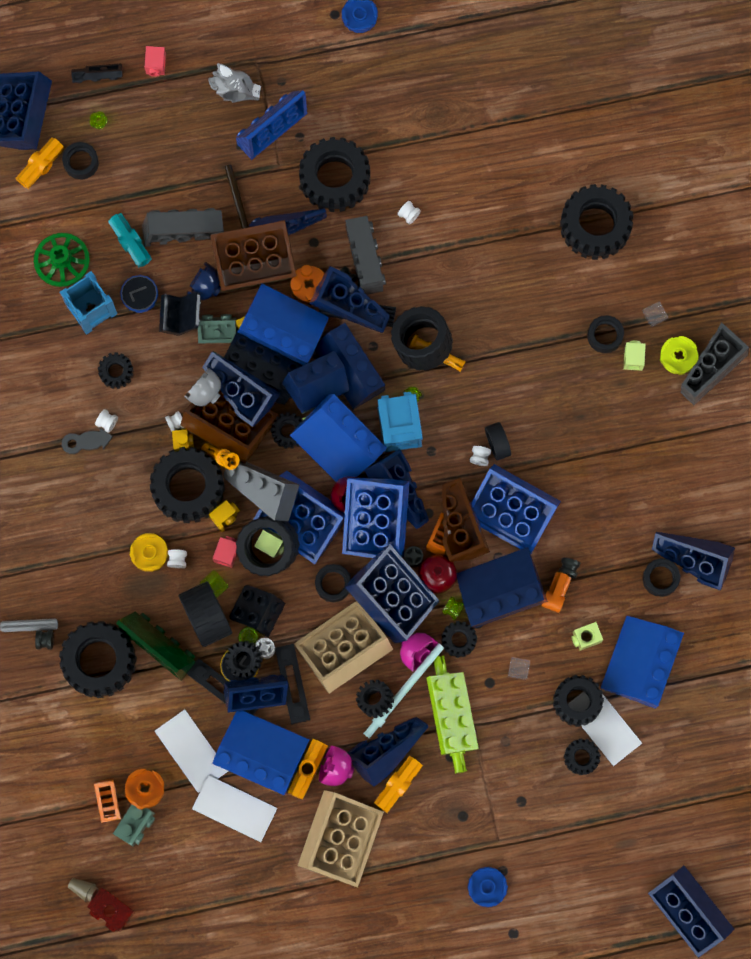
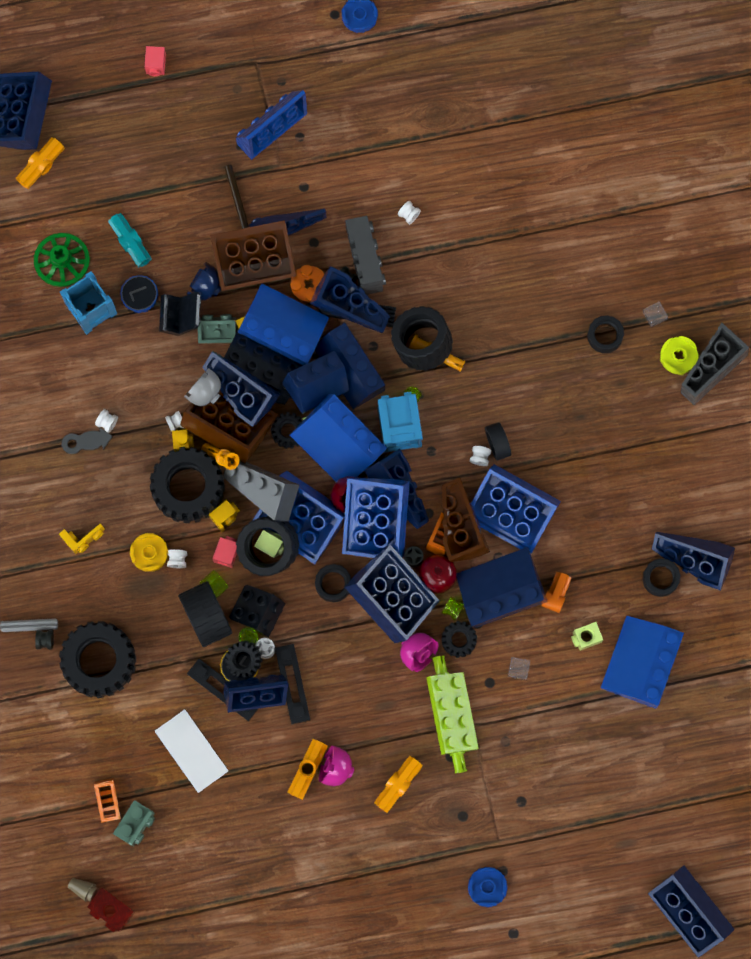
black tyre [62,142,99,180] -> none
black hinge [71,63,123,83] -> none
clear neon green plate [89,111,108,129] -> none
black tyre [98,352,134,389] -> none
dark green slope [116,611,196,681] -> none
orange plate [125,769,164,809] -> none
dark grey wedge [142,208,224,247] -> none
white sticker [192,775,277,842] -> none
light grey piece [208,63,261,103] -> none
blue slope [212,711,310,795] -> none
tan slope [294,601,393,694] -> none
tan slope [297,790,384,888] -> none
black tyre [299,137,370,212] -> none
dark blue wedge [347,717,428,786] -> none
black tyre [356,680,394,718] -> none
light aqua bar [363,643,444,738] -> none
black tyre [553,675,604,727] -> none
pearl dark grey wheel [558,557,580,578] -> none
black tyre [560,184,634,260] -> none
black tyre [564,739,601,775] -> none
white sticker [568,692,642,766] -> none
yellowish green brick [623,340,645,371] -> none
none -> yellow bracket [59,523,105,554]

